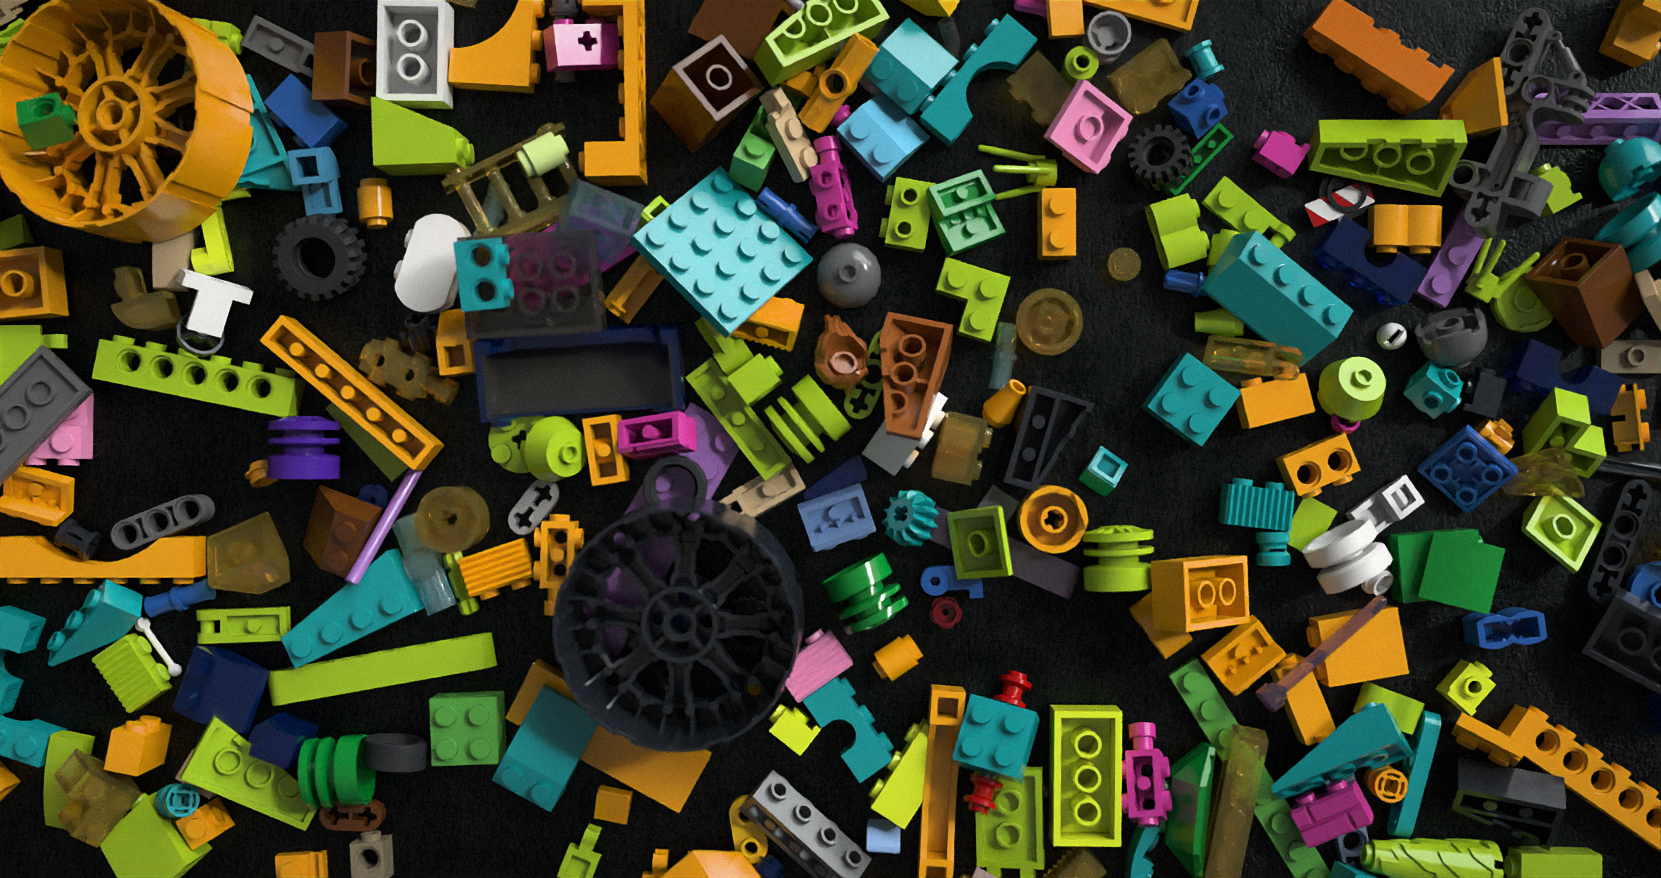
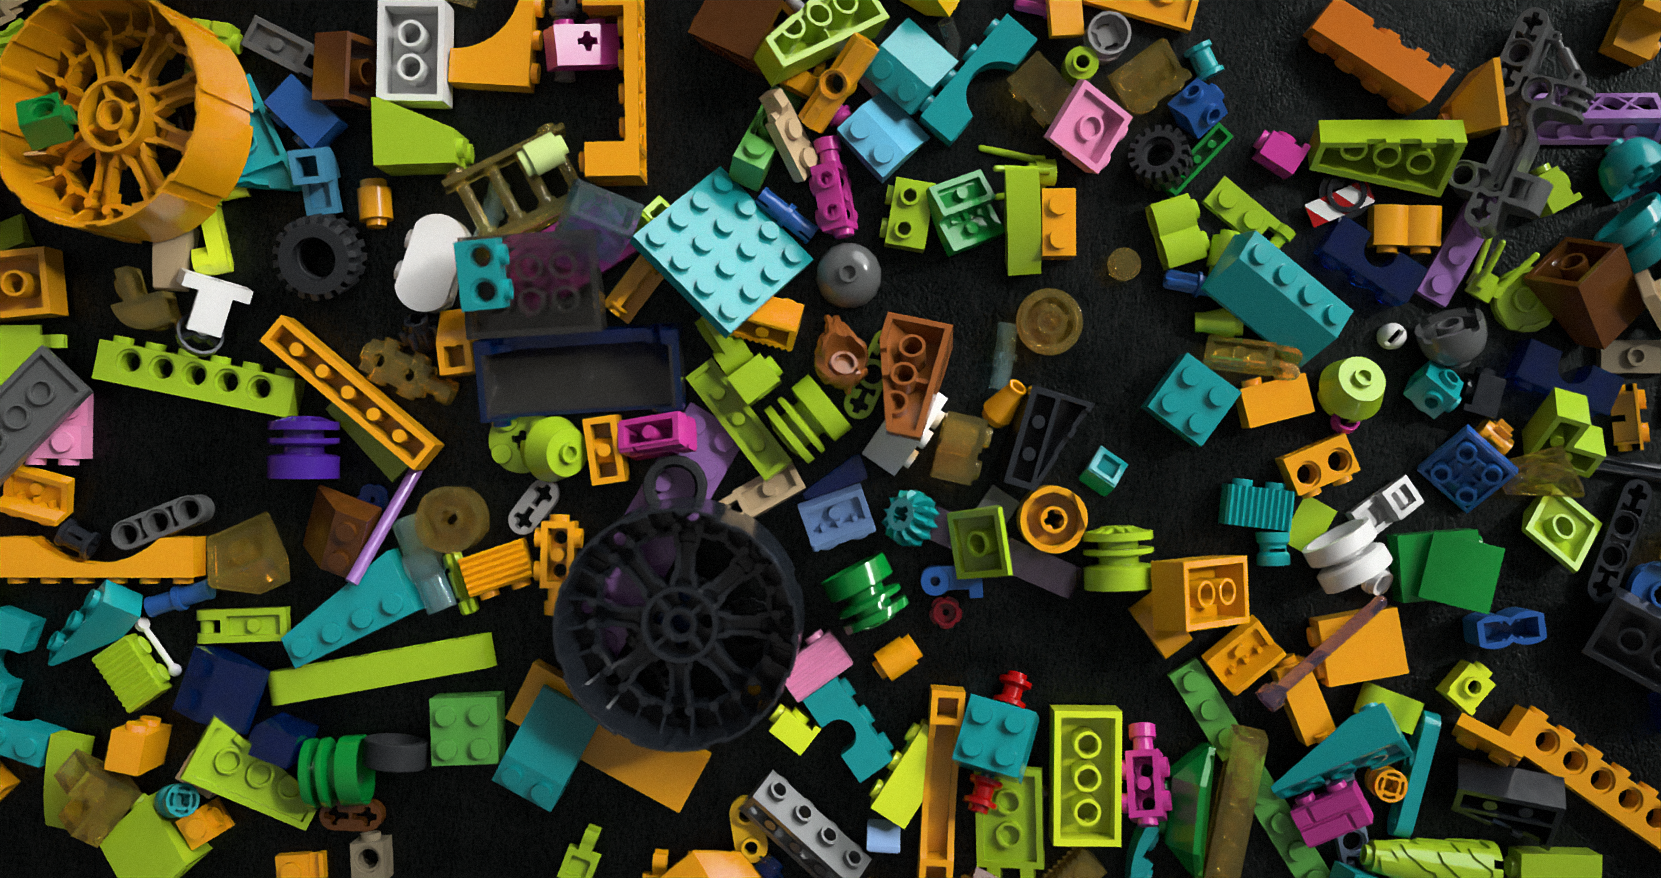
light orange plate [245,460,278,487] -> none
light orange slope [594,785,633,824] -> none
reddish brown slope [650,34,765,154] -> none
lime brick [934,257,1011,344] -> none
none -> lime slope [1004,166,1041,276]

